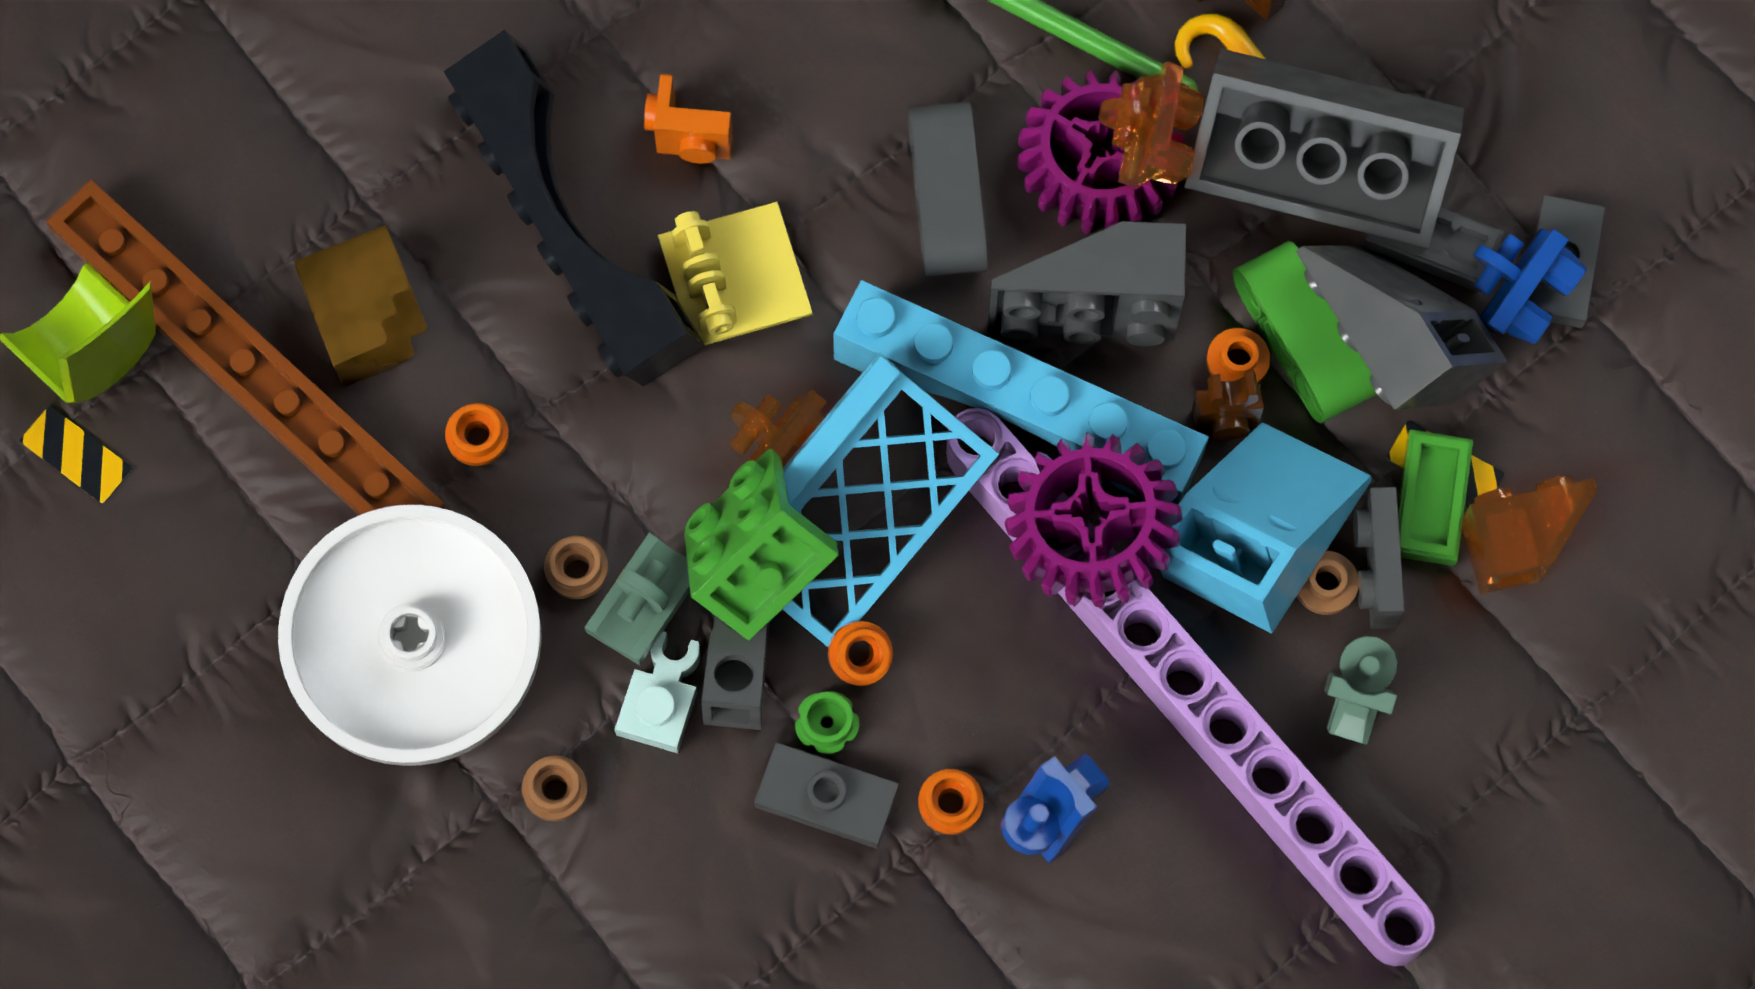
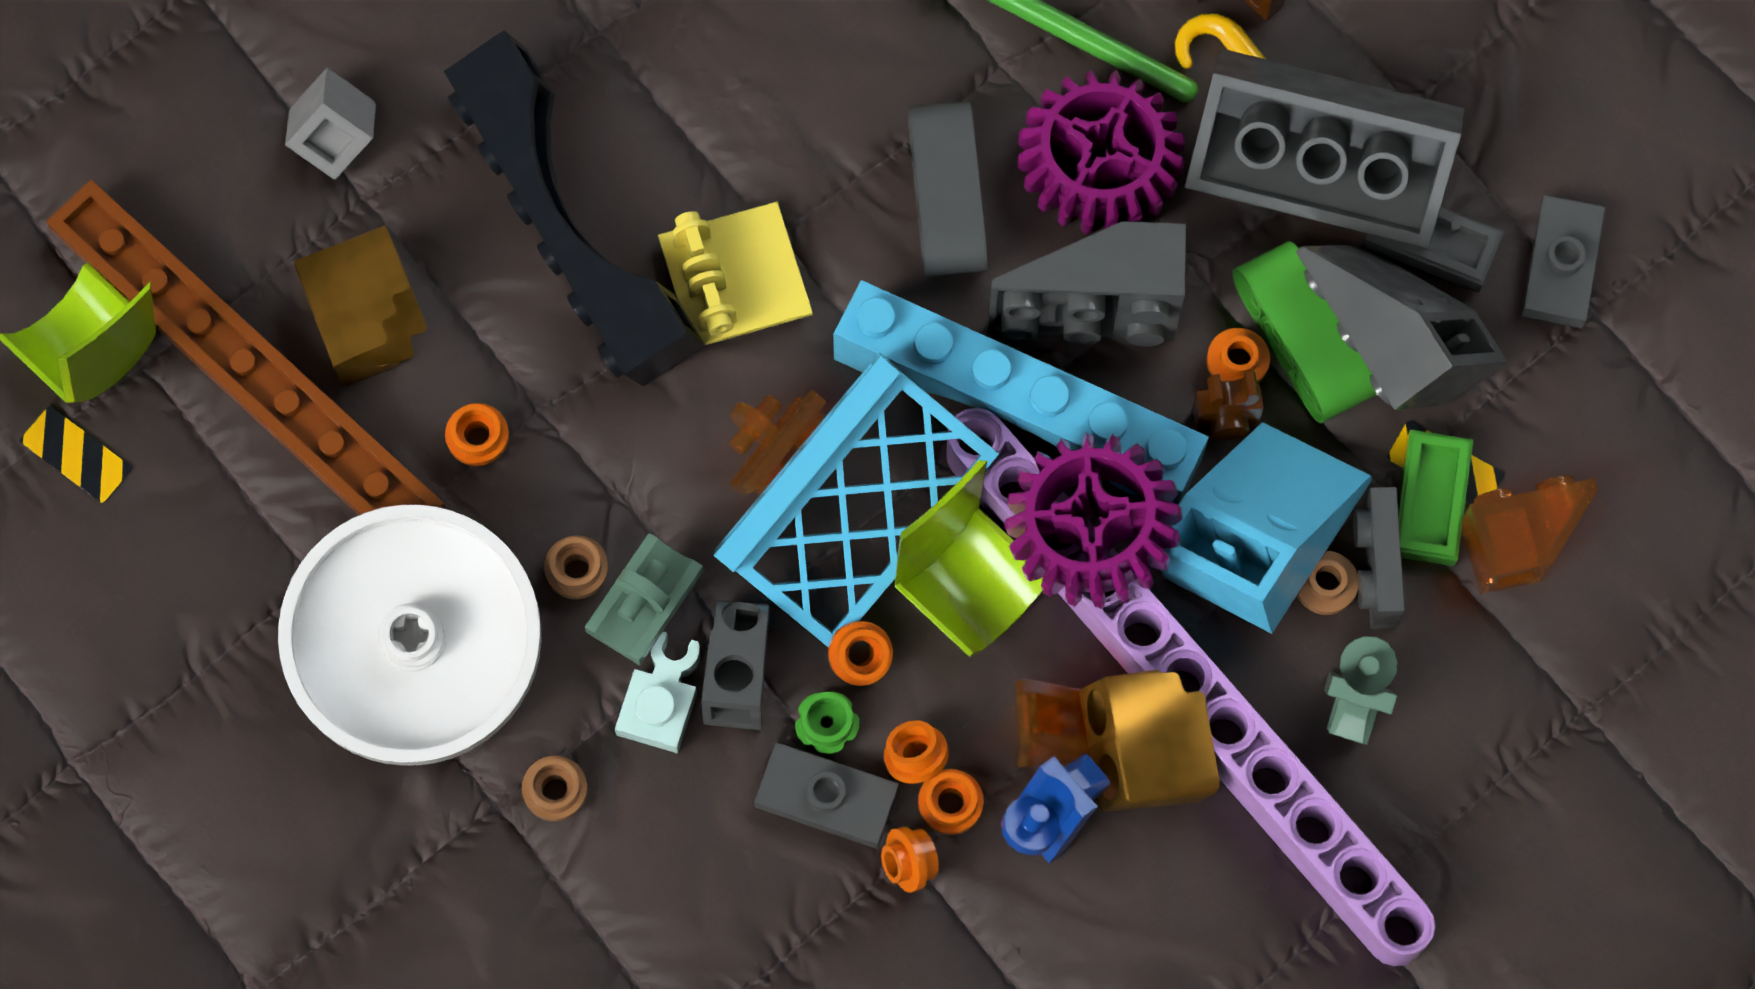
orange bracket [644,74,733,164] -> none
bright green bracket [684,448,839,641] -> none
clear orange hips [1098,61,1205,188] -> none
blue hips [1473,229,1587,344] -> none
none -> light grey panel [285,68,376,180]
none -> orange plate [881,826,939,893]
none -> orange plate [884,720,949,784]
none -> lime piece [895,460,1043,657]
none -> clear orange slope [1012,679,1091,768]
none -> pearl gold piece [1078,669,1220,812]

